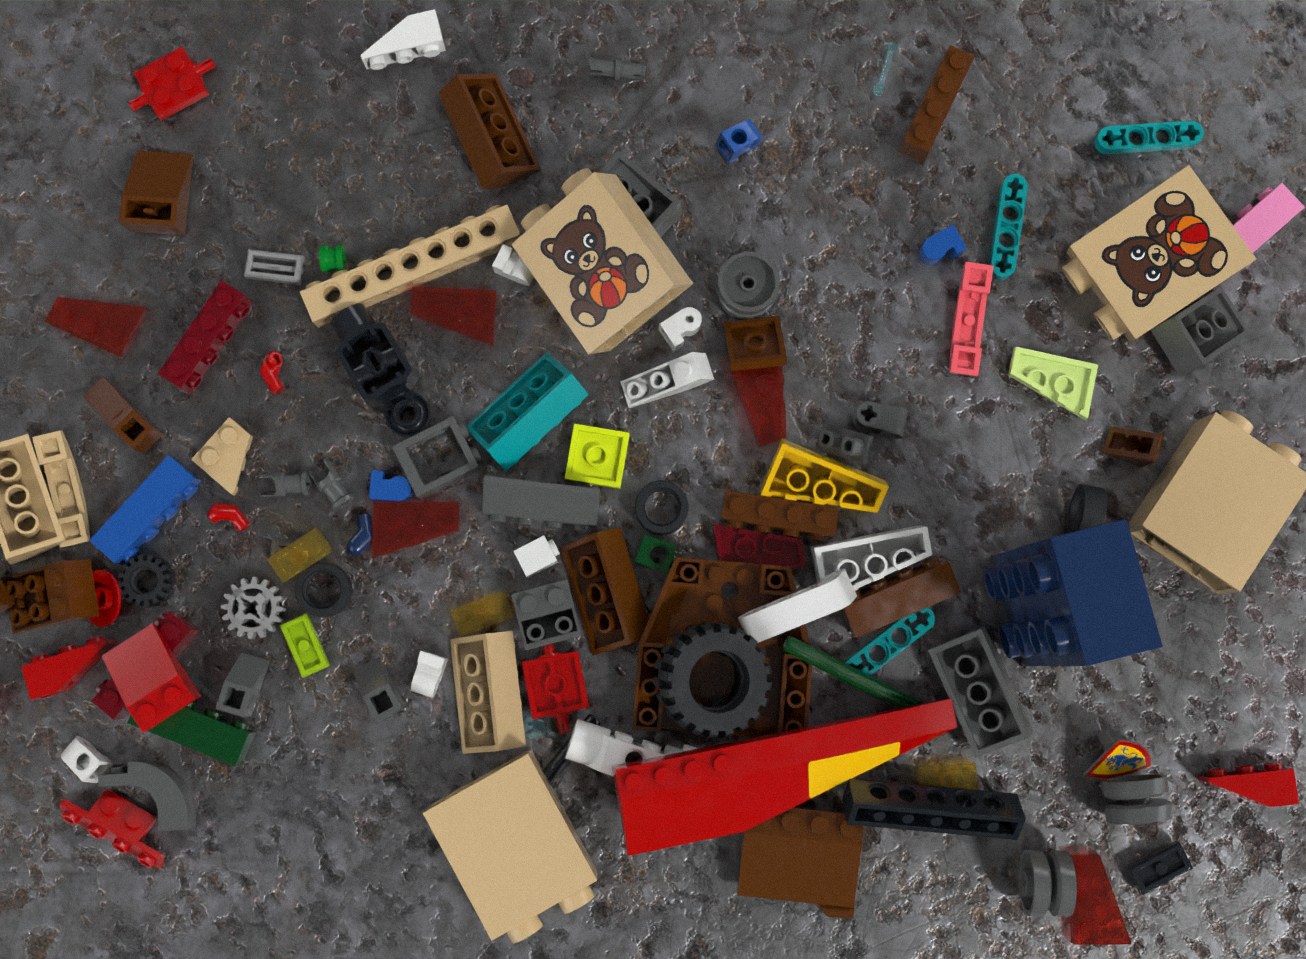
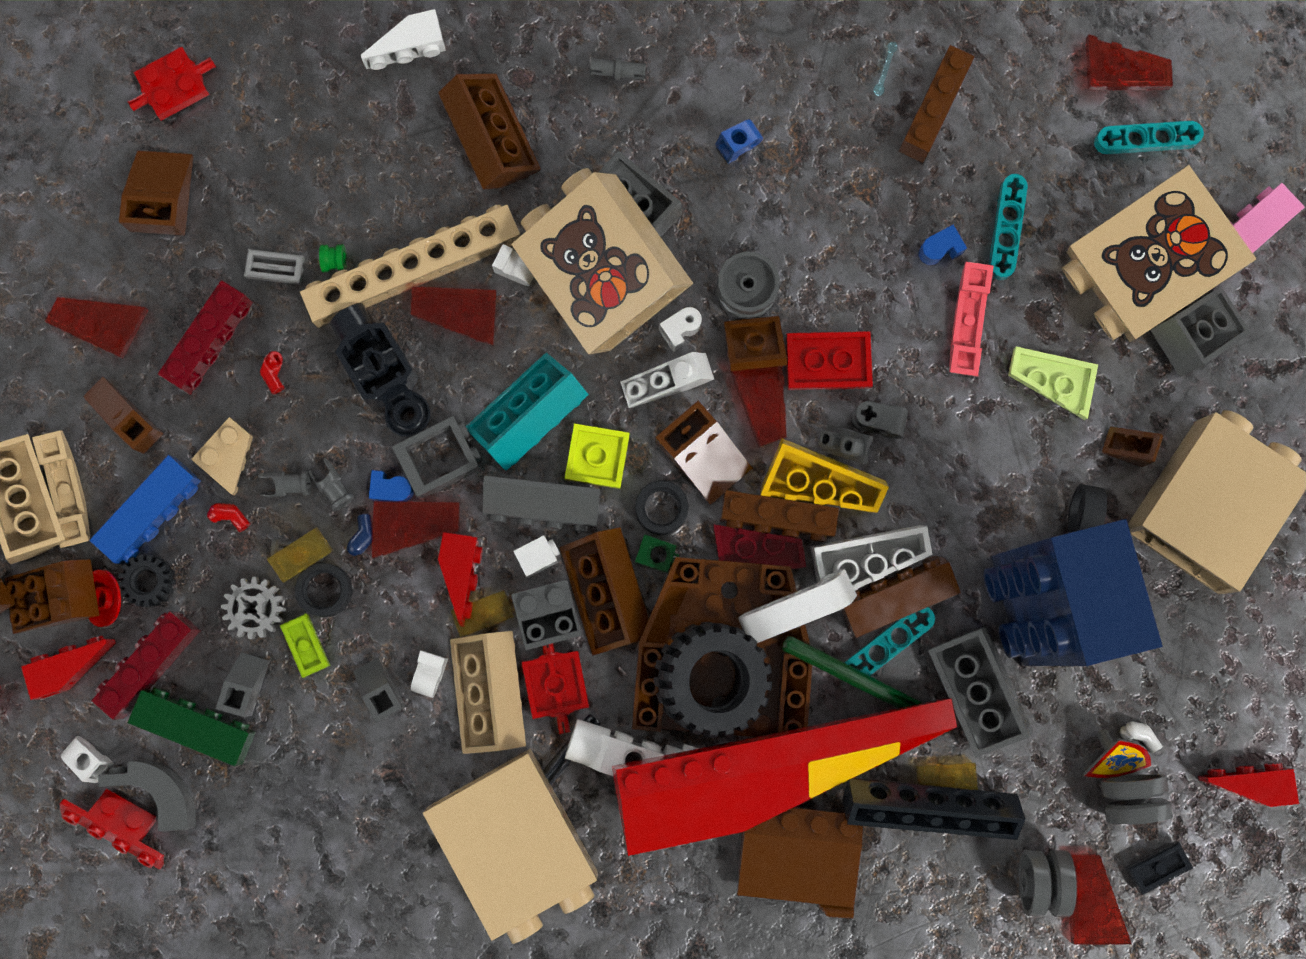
red slope [102,623,202,733] -> none
clear light blue hand [525,718,567,744] -> none
none -> red slope [438,532,483,627]
none -> slope [655,400,753,505]
none -> red plate [786,331,873,390]
none -> clear red wing [1086,34,1173,91]
none -> white arm [1120,721,1163,754]

